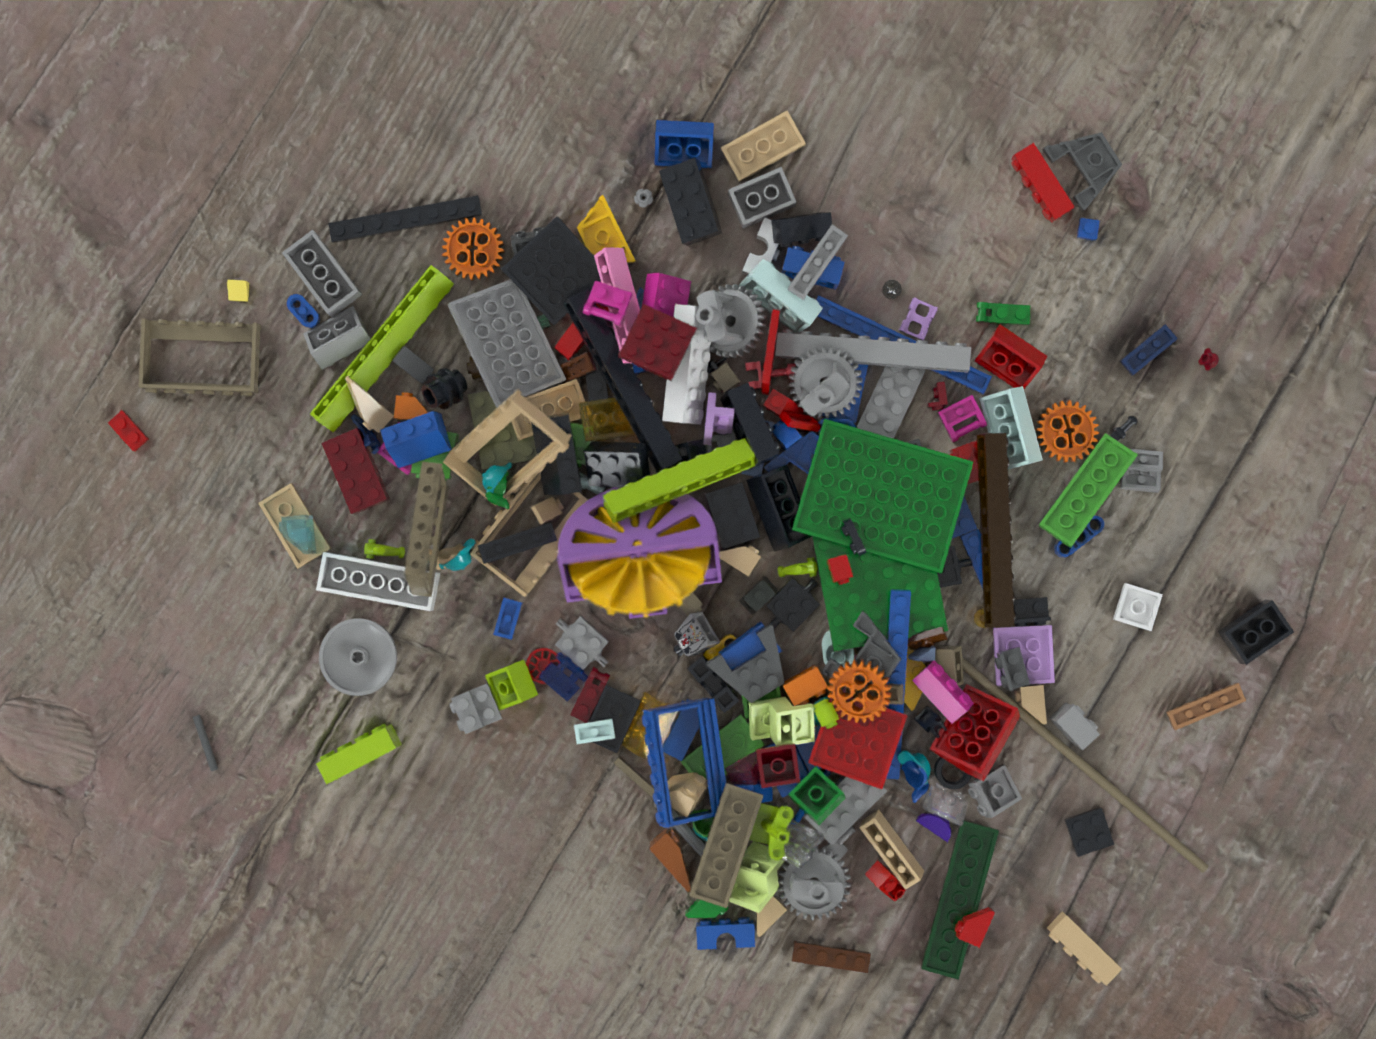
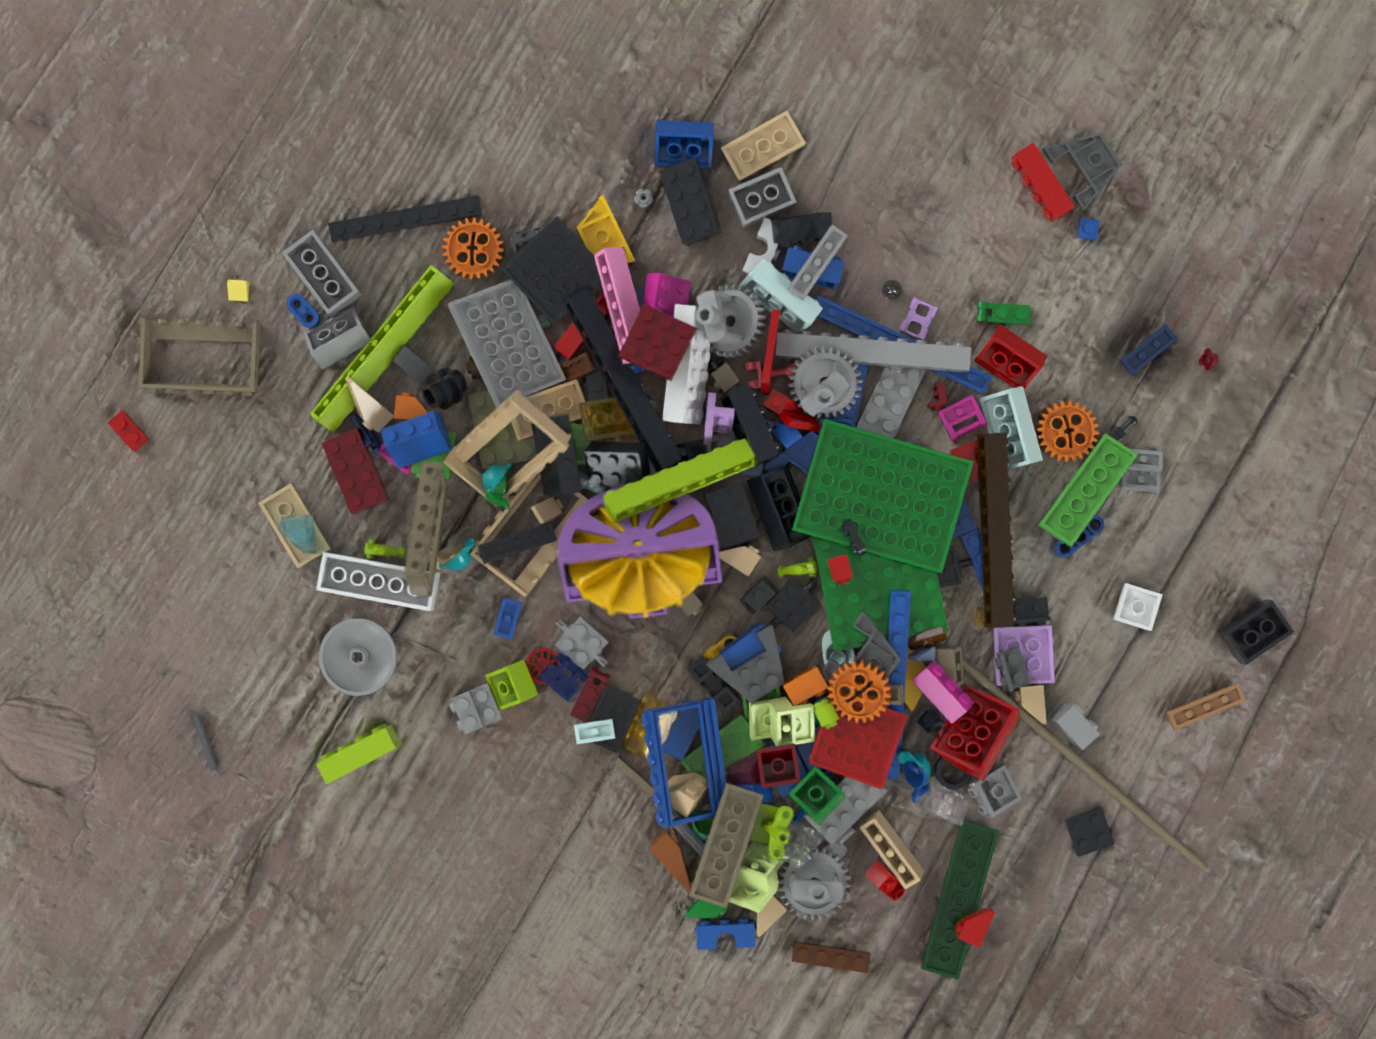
dark pink plate [583,281,633,326] -> none
light grey torso [674,612,720,657] -> none
dark purple tile [916,812,952,843] -> none
tan brick [1047,911,1122,986] -> none

